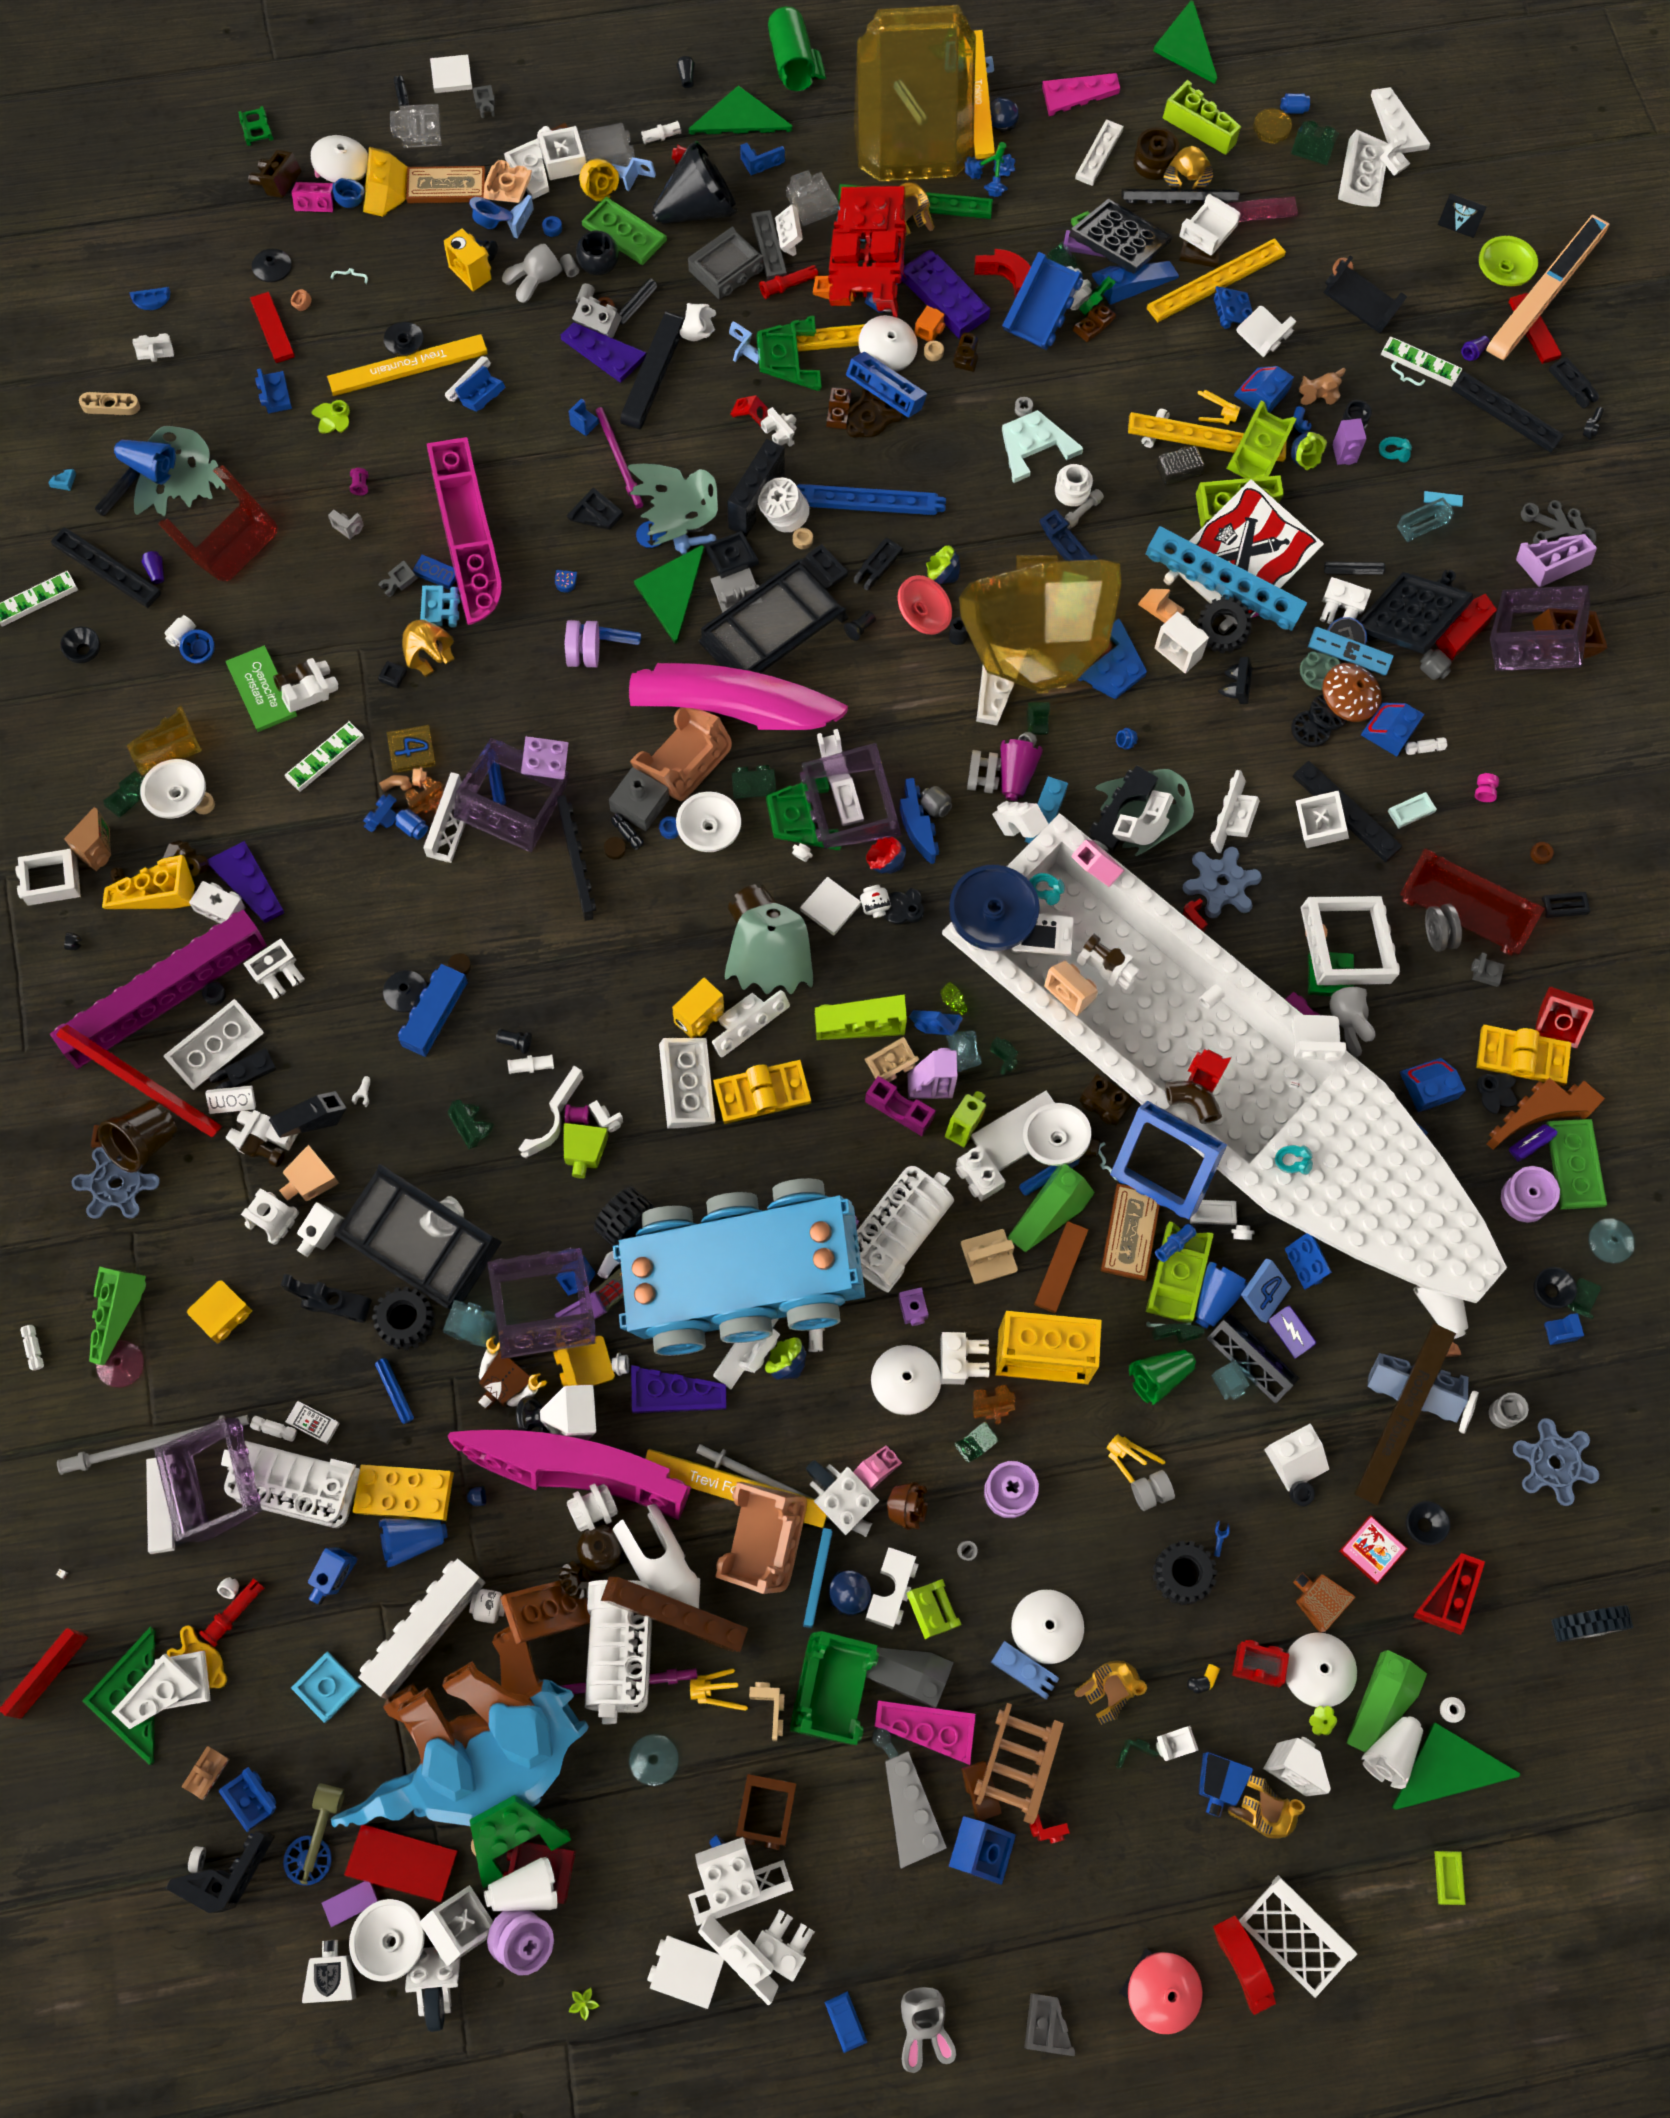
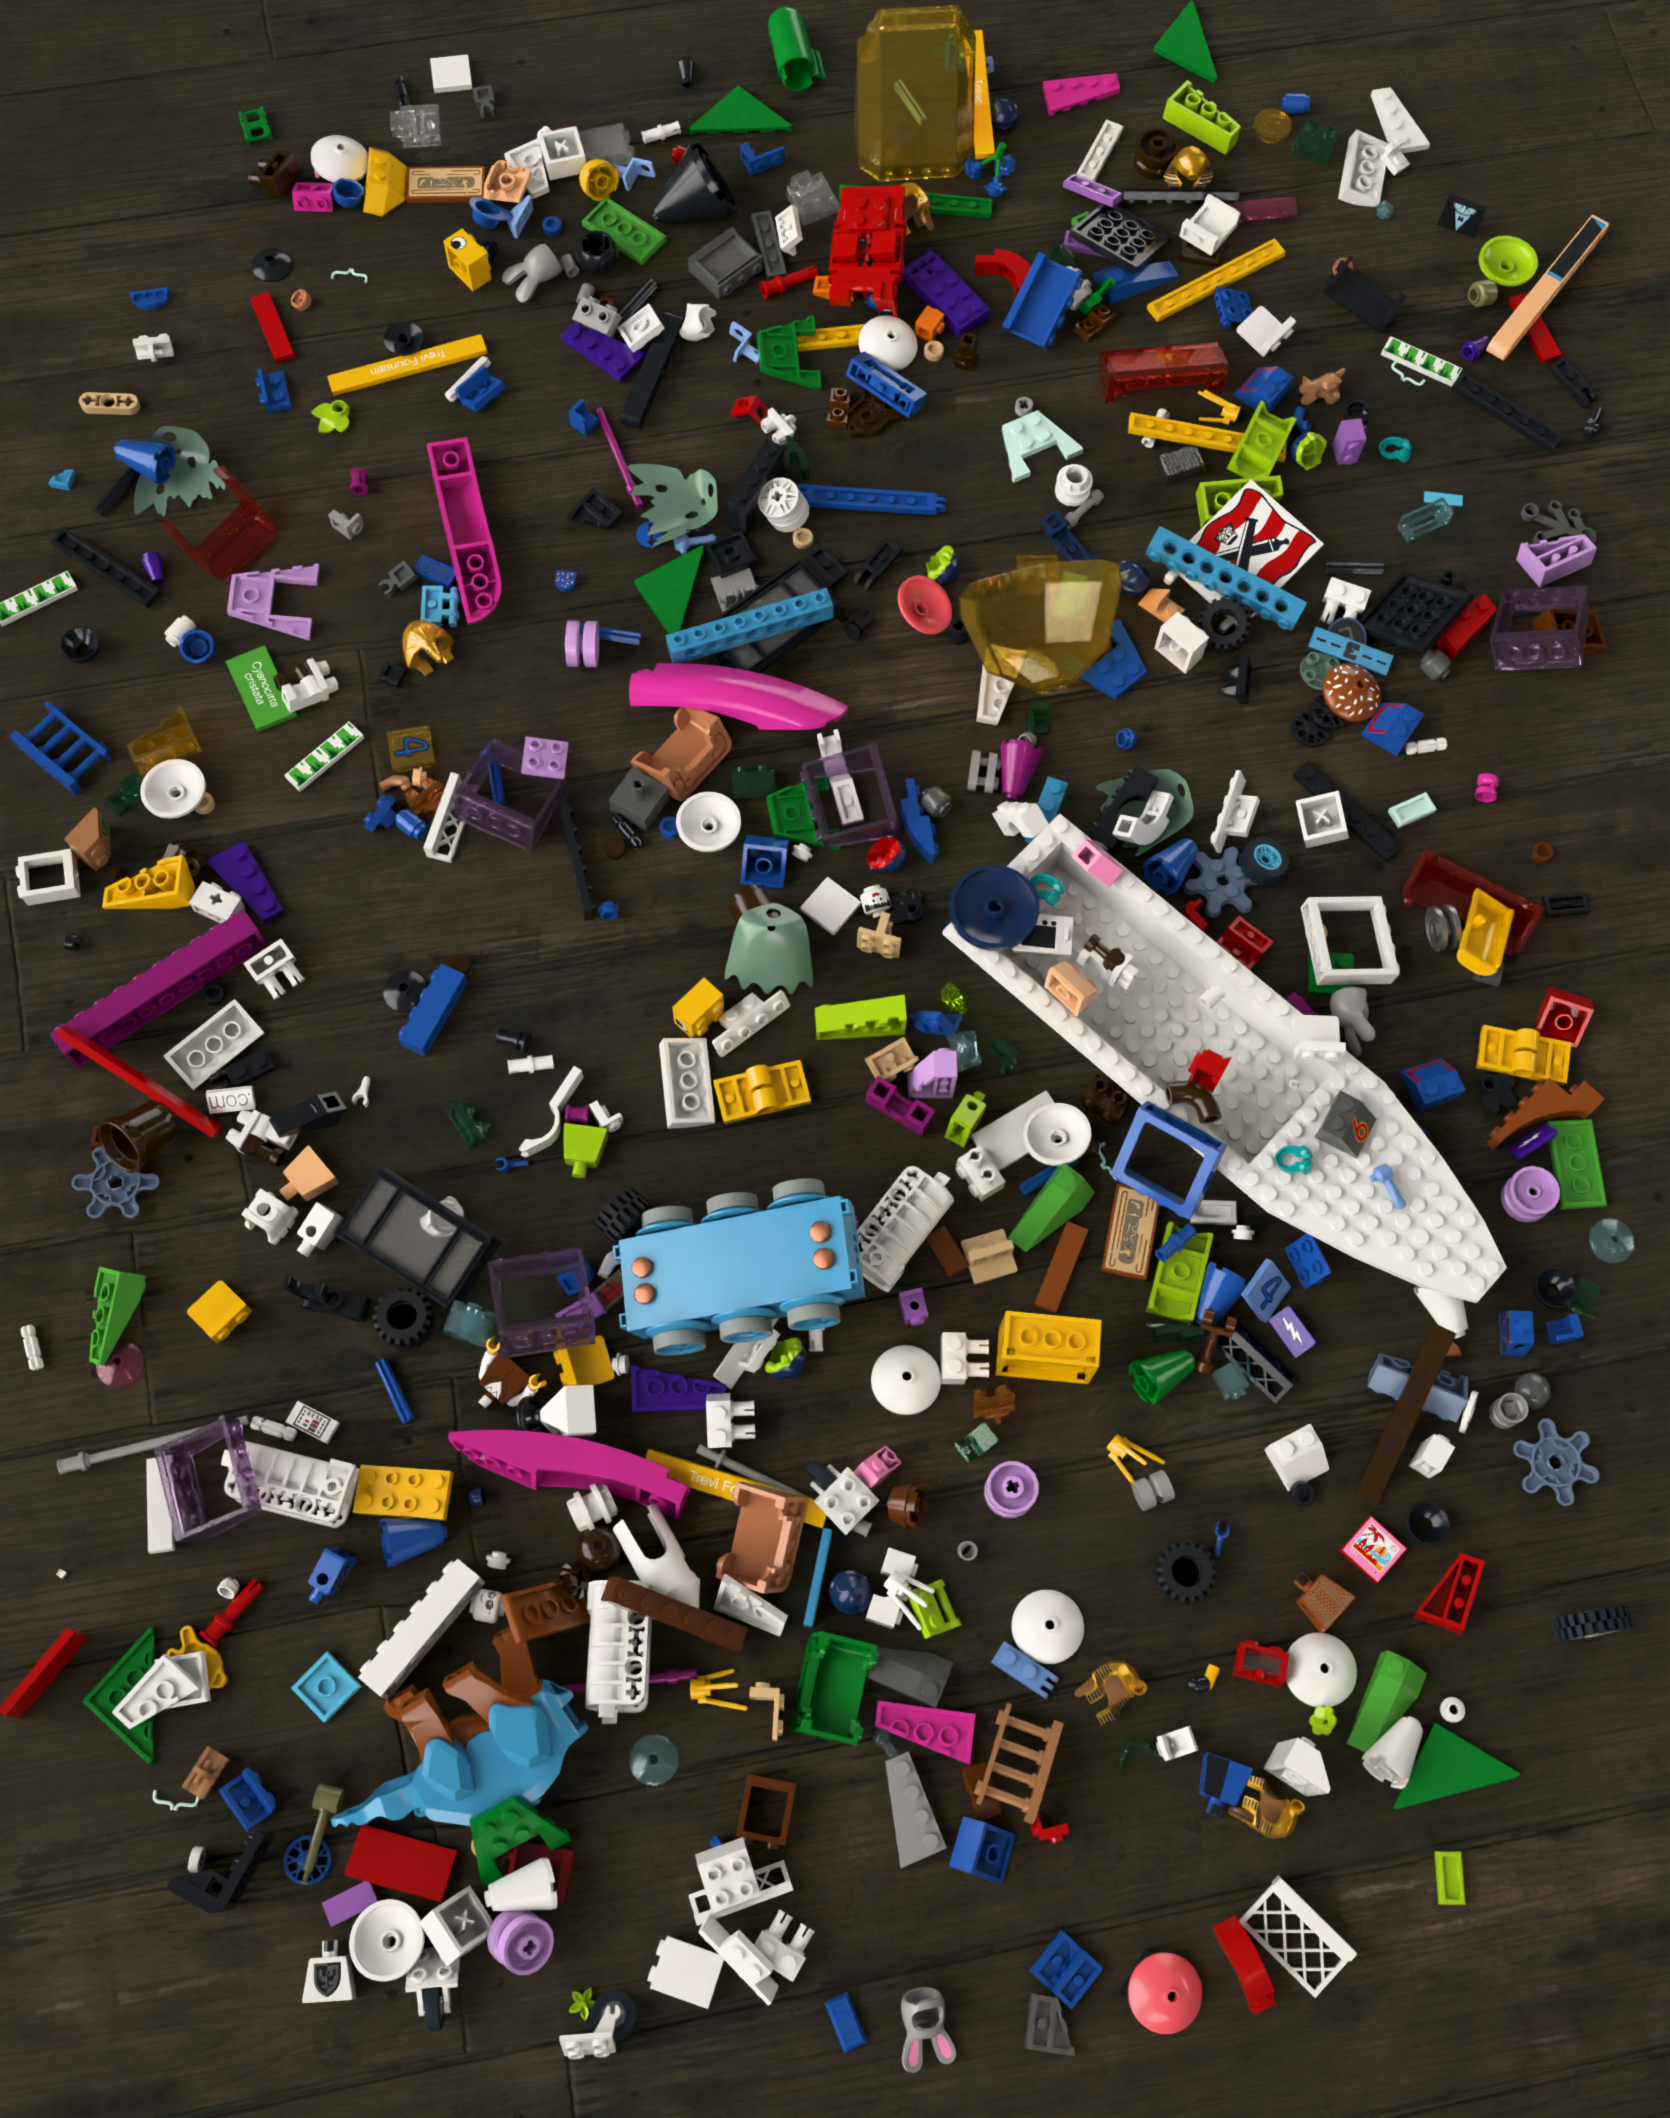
none -> blue fence [10,701,113,796]
none -> light aqua piece [153,1790,200,1811]
none -> lavender wing [227,564,320,641]
none -> white plate [486,1551,510,1569]
none -> blue hand [495,1157,528,1174]
none -> plate [559,1991,637,2059]
none -> blue plate [598,901,619,920]
none -> white plate [617,303,665,353]
none -> dark azure brick [666,588,833,663]
none -> white brick [706,1393,755,1448]
none -> white wing [713,1574,788,1637]
none -> blue slope [741,835,789,889]
none -> clear green slope [785,435,809,480]
none -> tan bracket [857,912,902,959]
none -> white plant [884,1570,935,1631]
none -> reddish brown slope [926,1225,969,1278]
none -> blue slope [1029,1930,1103,2010]
none -> medium lavender tile [1063,174,1123,207]
none -> clear red windscreen [1098,342,1229,404]
none -> dark blue hair [1109,560,1150,597]
none -> blue cone [1142,838,1198,895]
none -> reddish brown bar [1195,1309,1237,1374]
none -> red slope [1216,916,1274,970]
none -> black wheel [1239,837,1290,886]
none -> dark grey slope [1315,1090,1377,1159]
none -> medium blue piece [1369,1163,1406,1210]
none -> clear light blue plate [1376,200,1394,219]
none -> white brick [1409,1434,1455,1478]
none -> yellow container [1457,888,1514,976]
none -> olive head [1468,279,1498,307]
none -> blue torso [1498,1310,1534,1357]
none -> dark grey hair [1514,1372,1551,1410]

